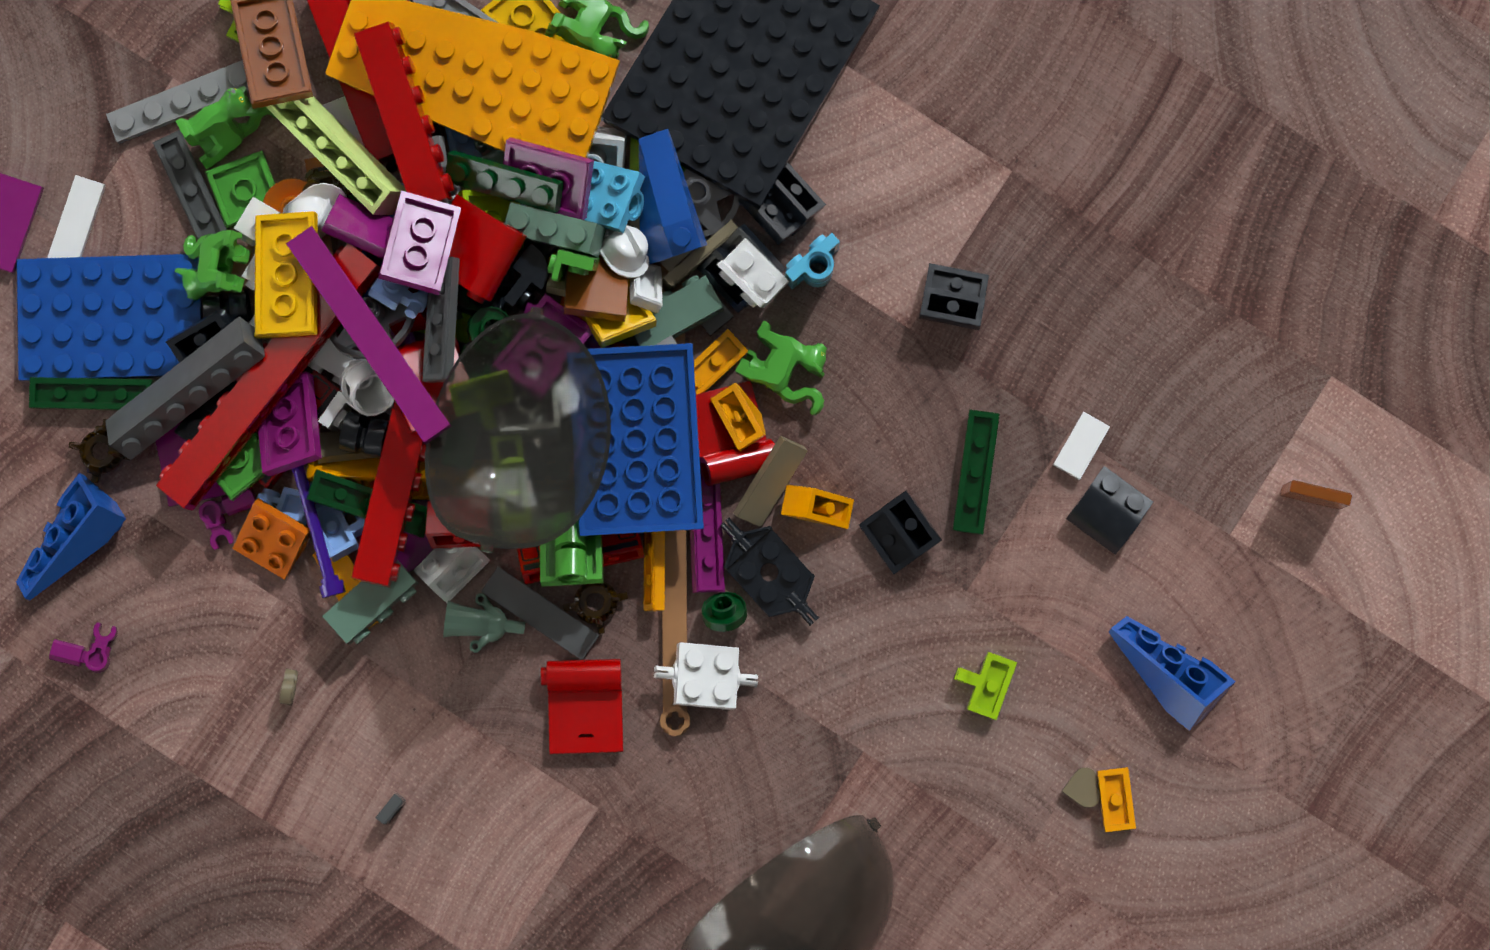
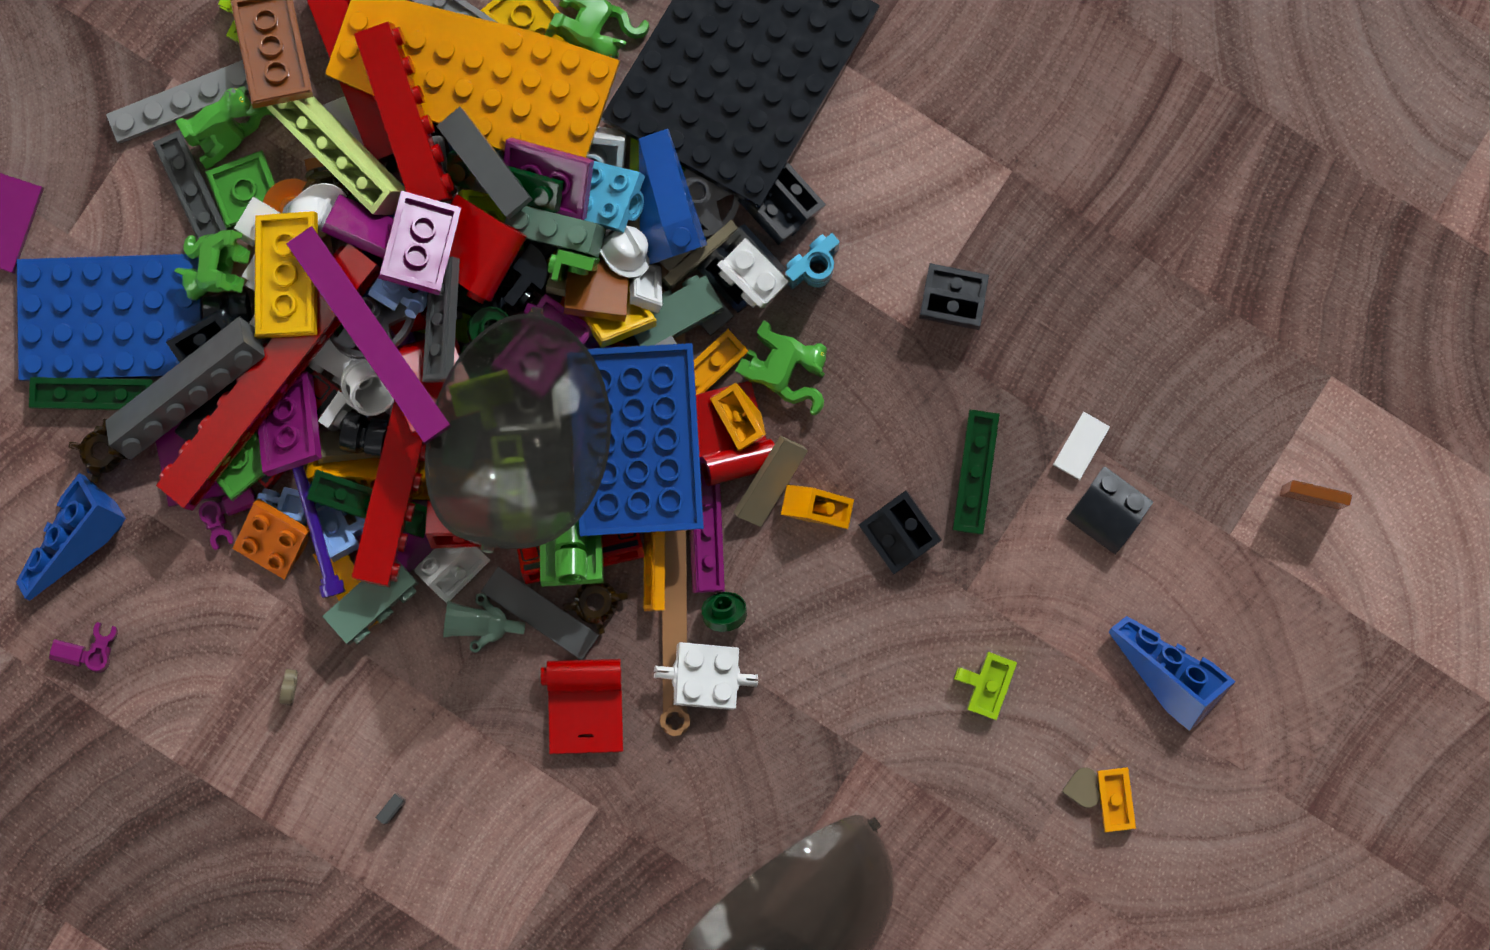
white tile [47,175,106,258] -> none
black plate [720,517,820,626] -> none
none -> dark grey tile [437,106,533,219]

